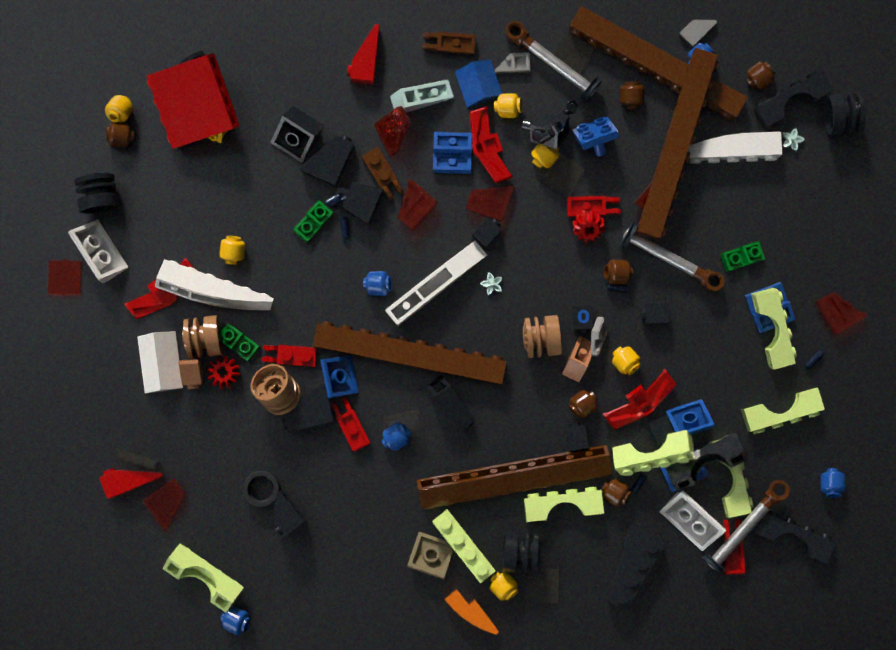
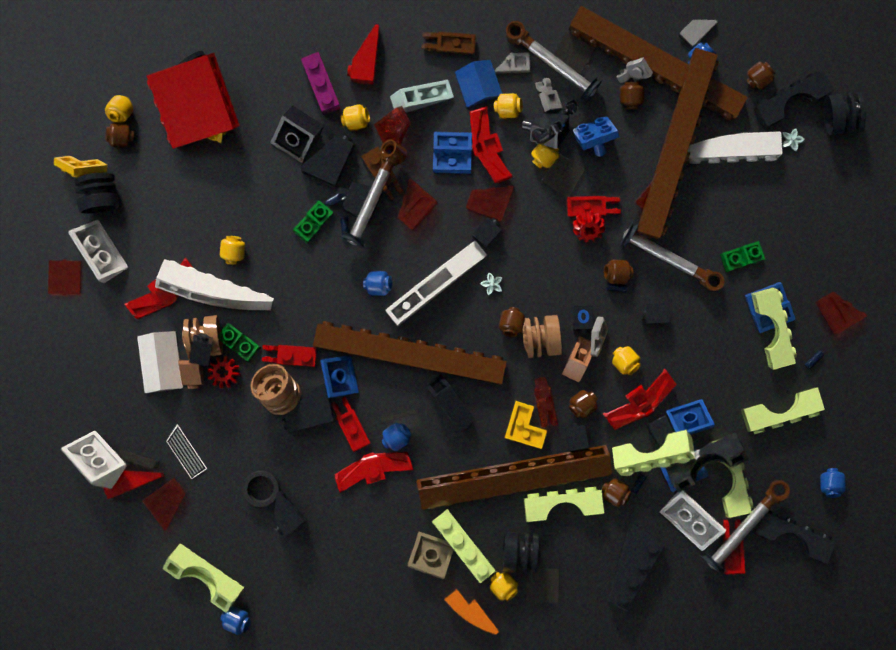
none -> yellow plate [54,156,108,178]
none -> white slope [61,431,126,489]
none -> sticker [166,424,207,479]
none -> black brick [189,333,213,366]
none -> magenta arch [301,52,341,116]
none -> red plate [334,452,413,493]
none -> piece [339,139,407,248]
none -> yellow head [341,104,370,131]
none -> reddish brown head [499,307,525,337]
none -> yellow plate [505,401,547,449]
none -> clear red hinge [534,377,558,427]
none -> light grey plate [535,78,562,112]
none -> light grey plate [616,57,653,83]

